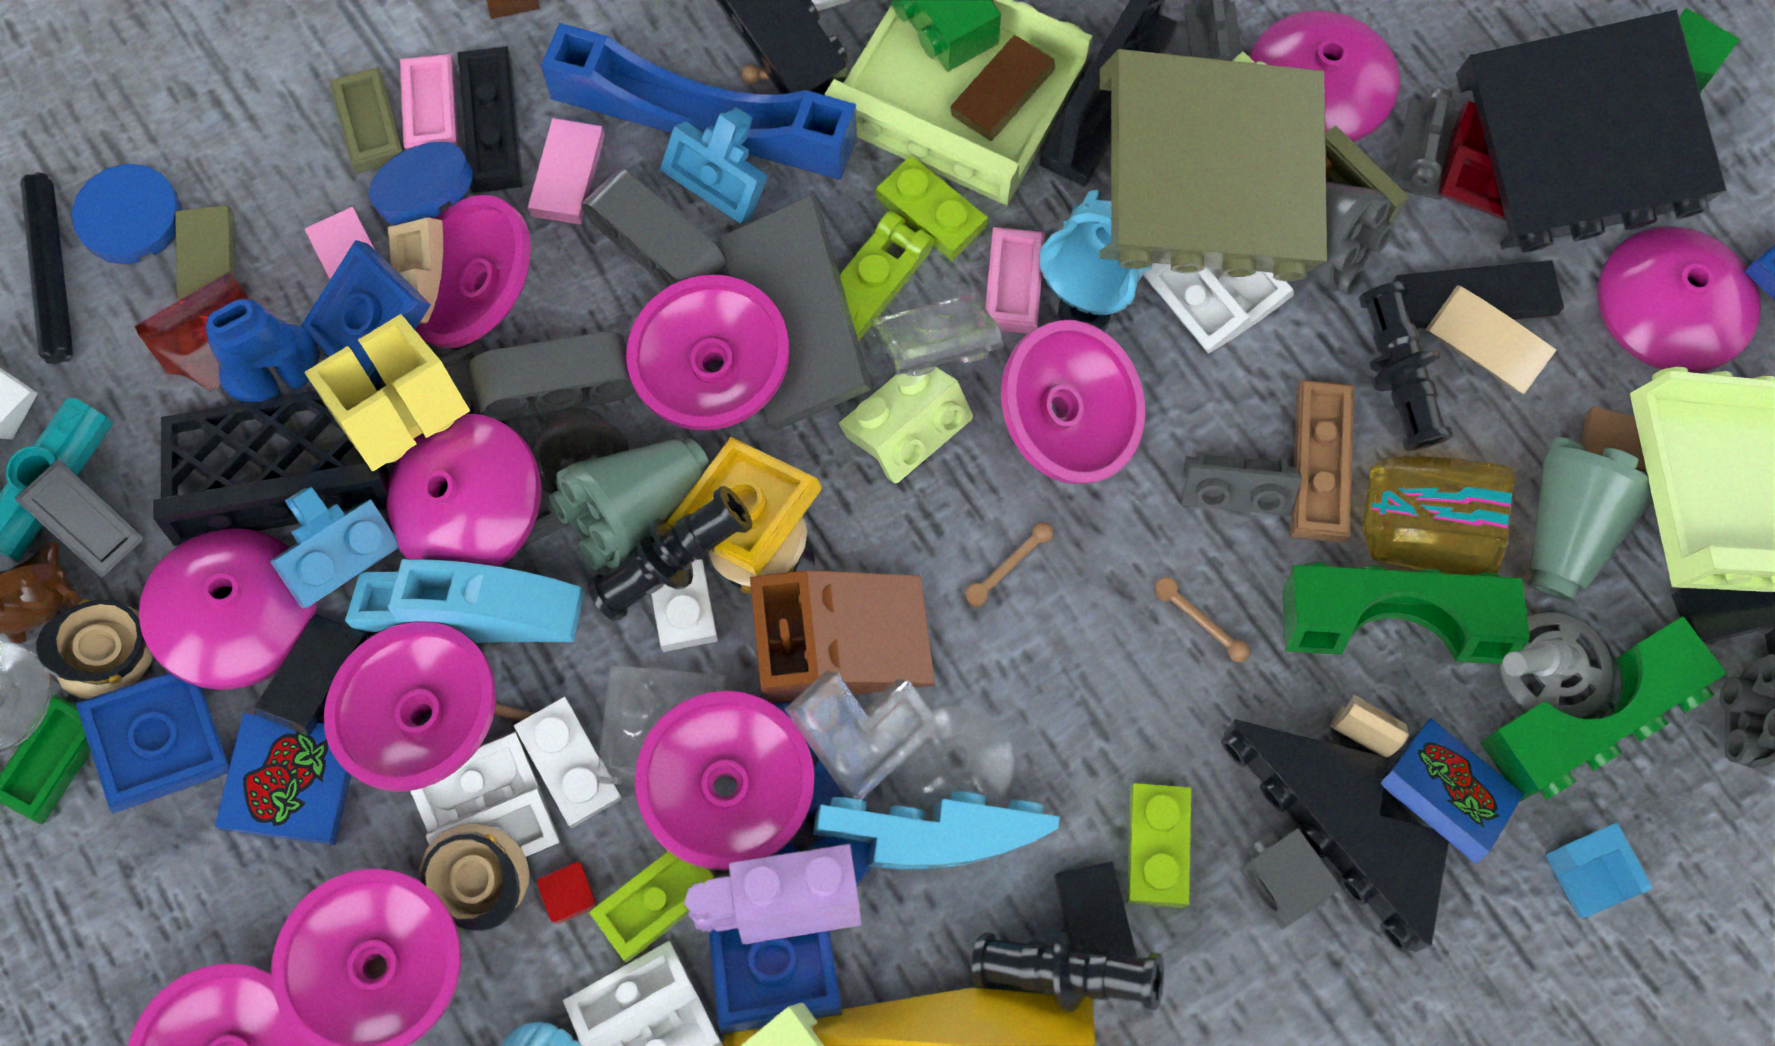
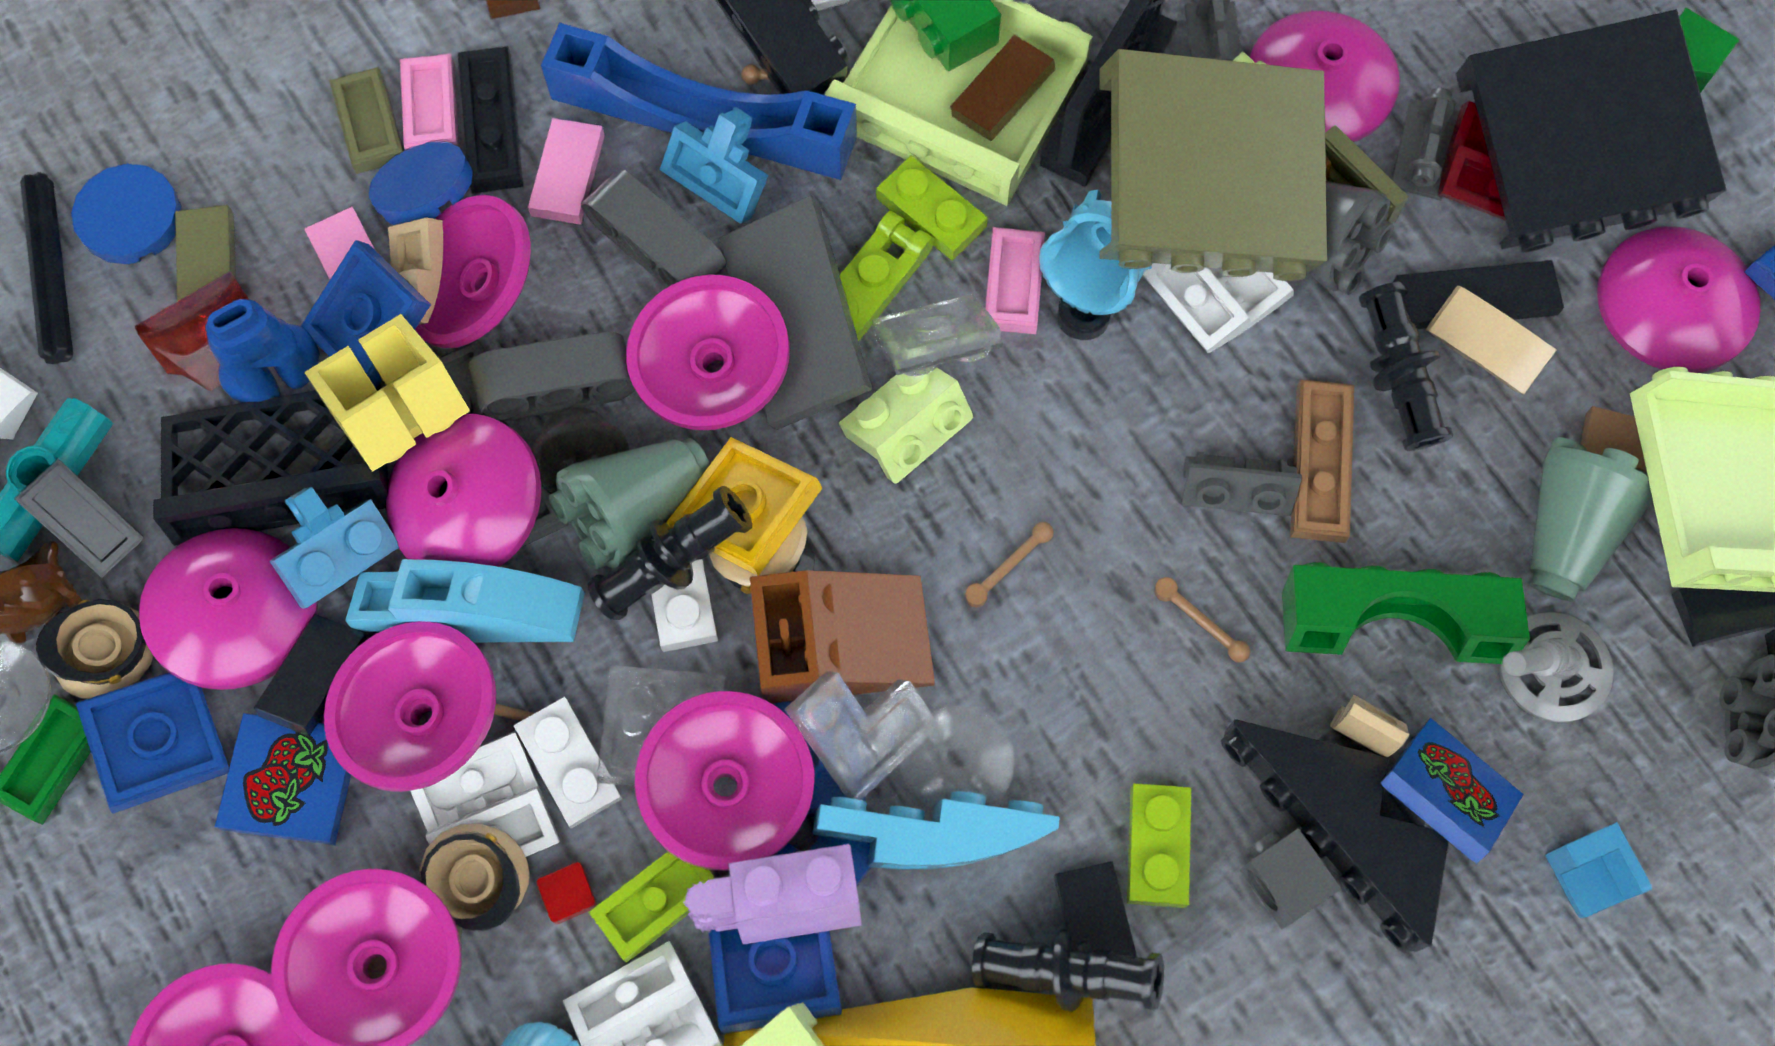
dark pink dish [1001,320,1145,484] -> none
clear yellow slope [1362,456,1516,575] -> none
green arch [1480,616,1727,801] -> none

